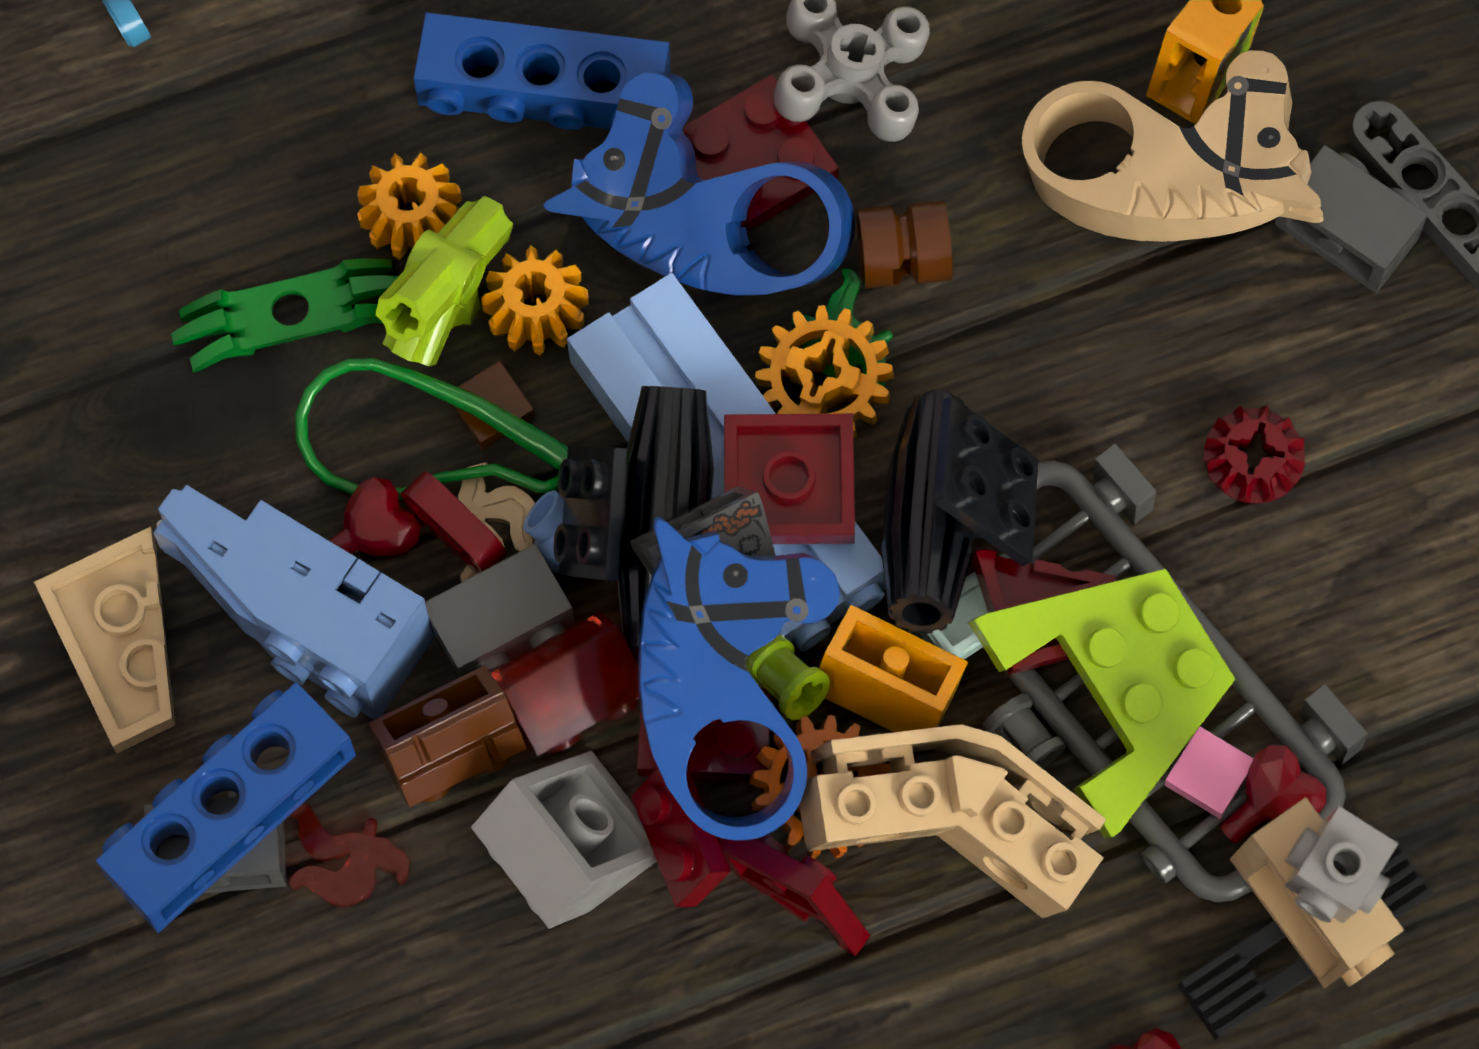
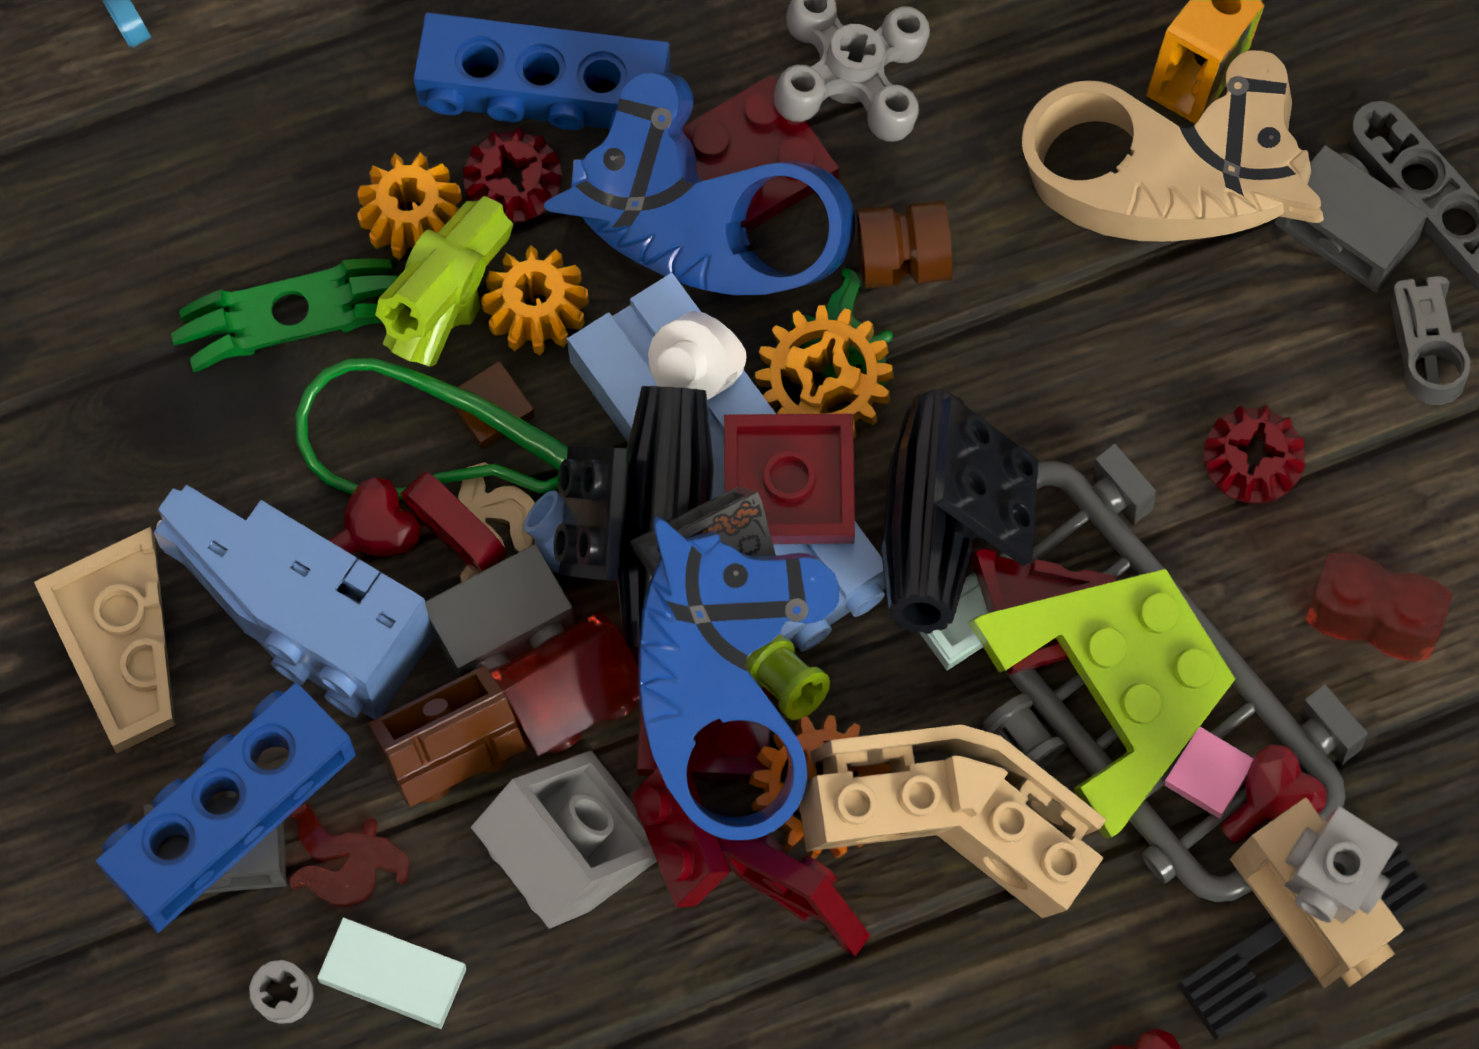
light orange brick [819,605,968,732] -> none
none -> light grey bush [249,960,314,1024]
none -> light aqua tile [317,918,466,1029]
none -> dark red gear [463,126,562,223]
none -> white piece [648,311,747,399]
none -> clear red brick [1305,553,1453,661]
none -> dark grey piece [1390,276,1471,405]

